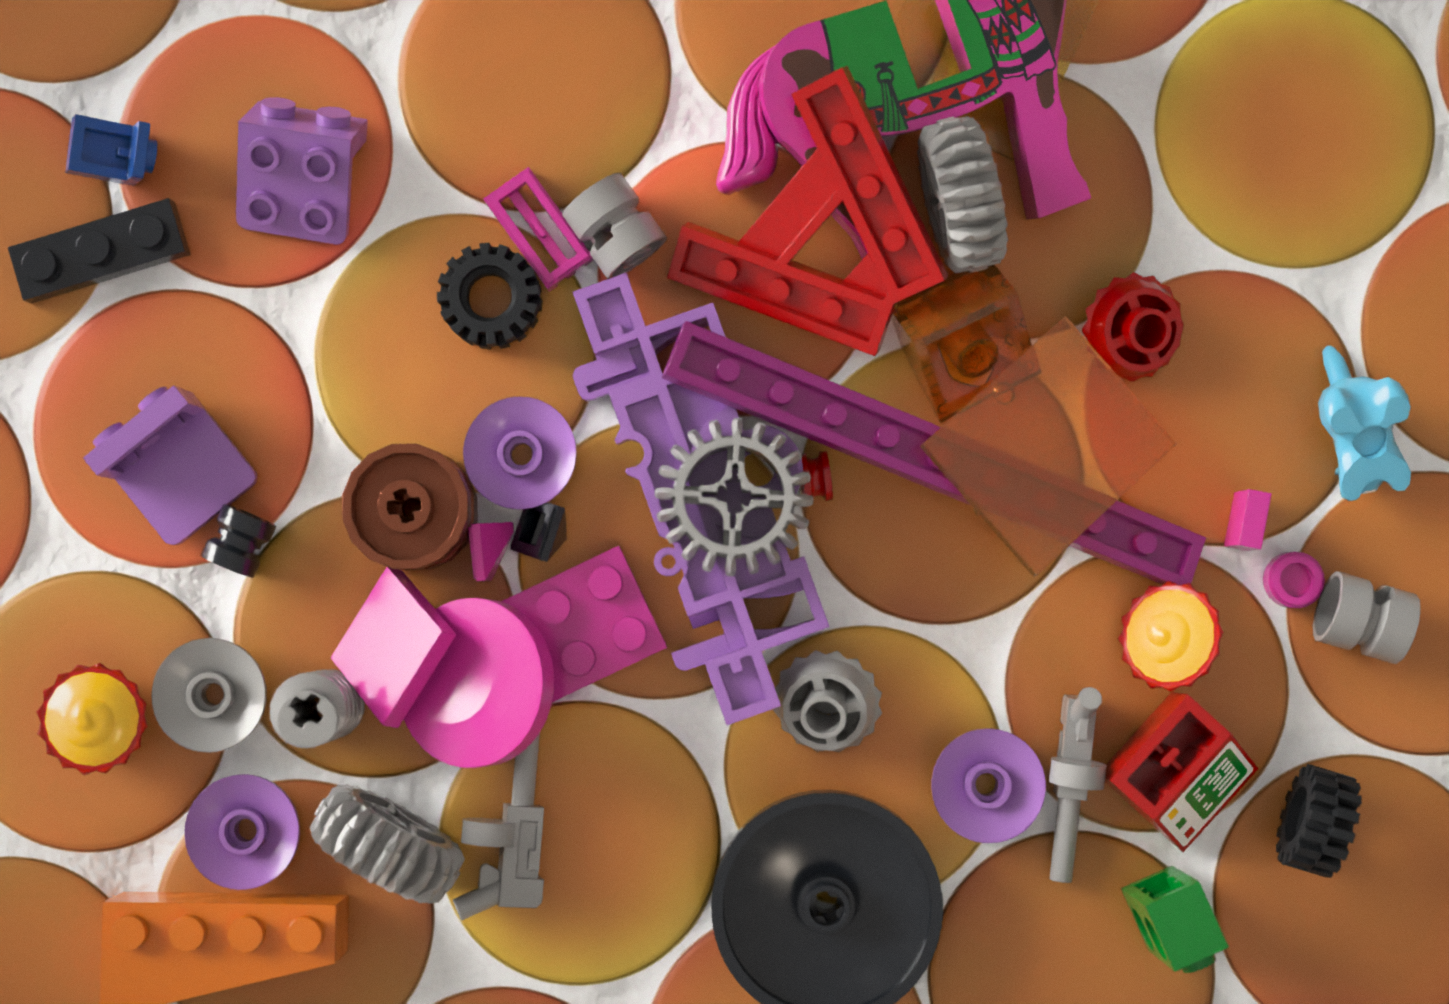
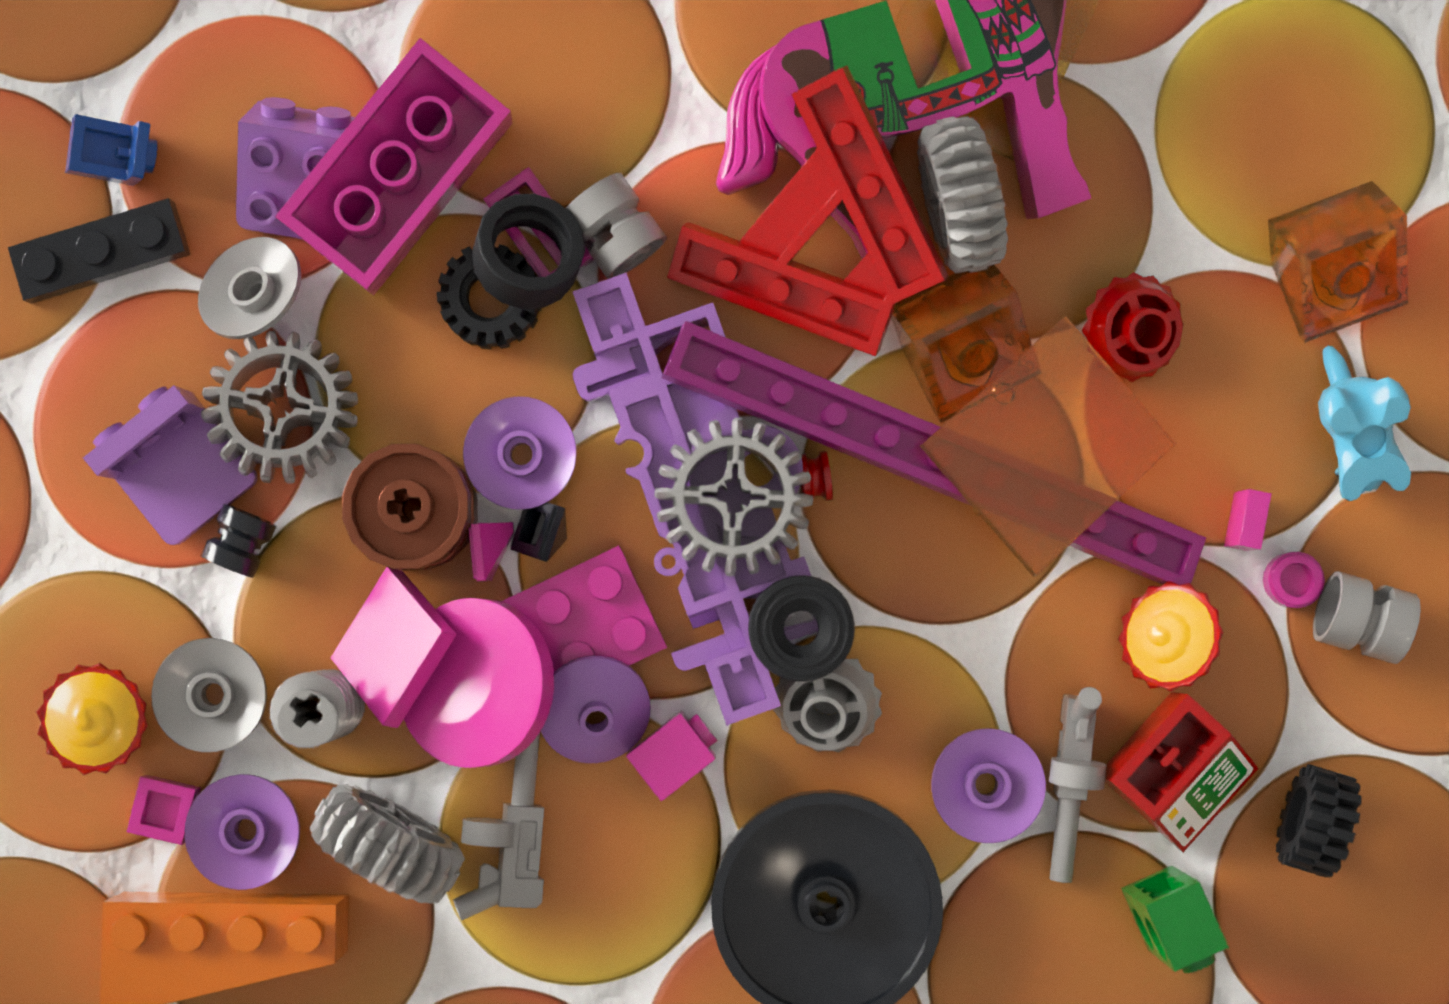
none -> dark pink tile [126,775,201,845]
none -> light grey dish [198,237,301,339]
none -> light grey gear [201,331,358,484]
none -> dark pink slope [275,38,513,296]
none -> black tyre [472,194,585,309]
none -> medium lavender dish [541,656,650,763]
none -> dark pink brick [626,710,718,802]
none -> black tyre [748,575,855,682]
none -> clear orange slope [1268,181,1408,343]

